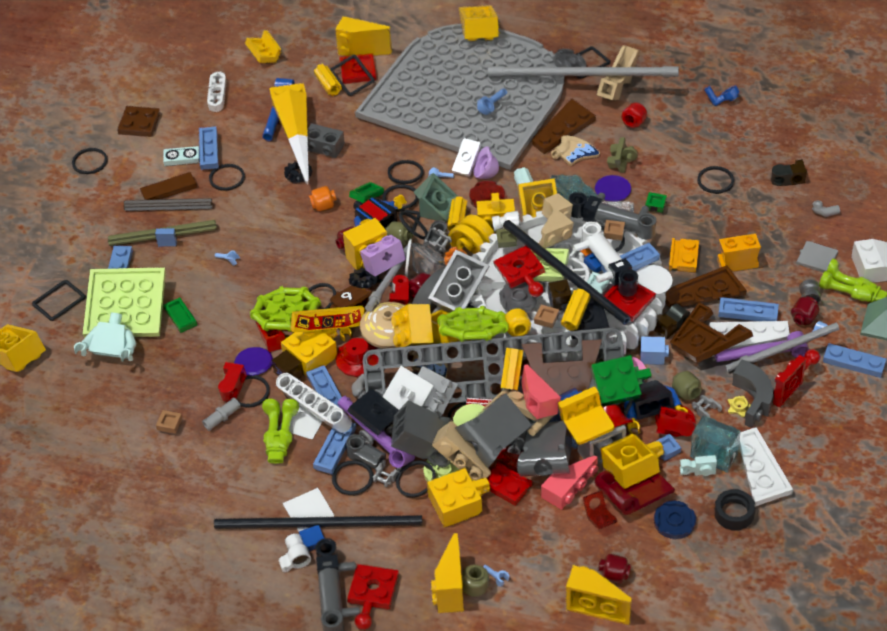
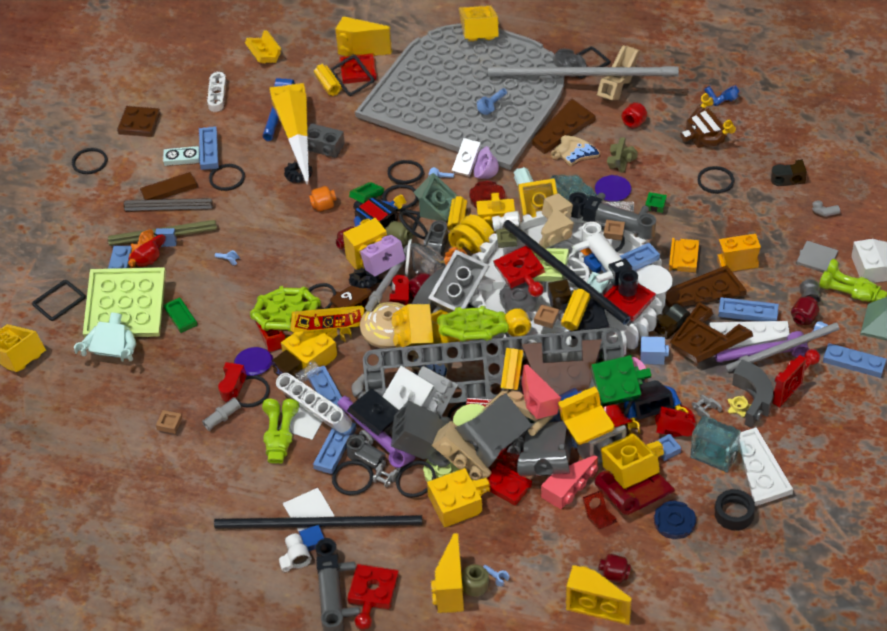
red hat [335,337,379,377] -> none
light grey piece [424,227,452,252] -> none
olive head [672,371,701,400] -> none
light aqua plate [680,455,717,476] -> none
none -> red hair [128,229,166,268]
none -> clear pin [295,361,321,383]
none -> reddish brown torso [680,93,736,148]

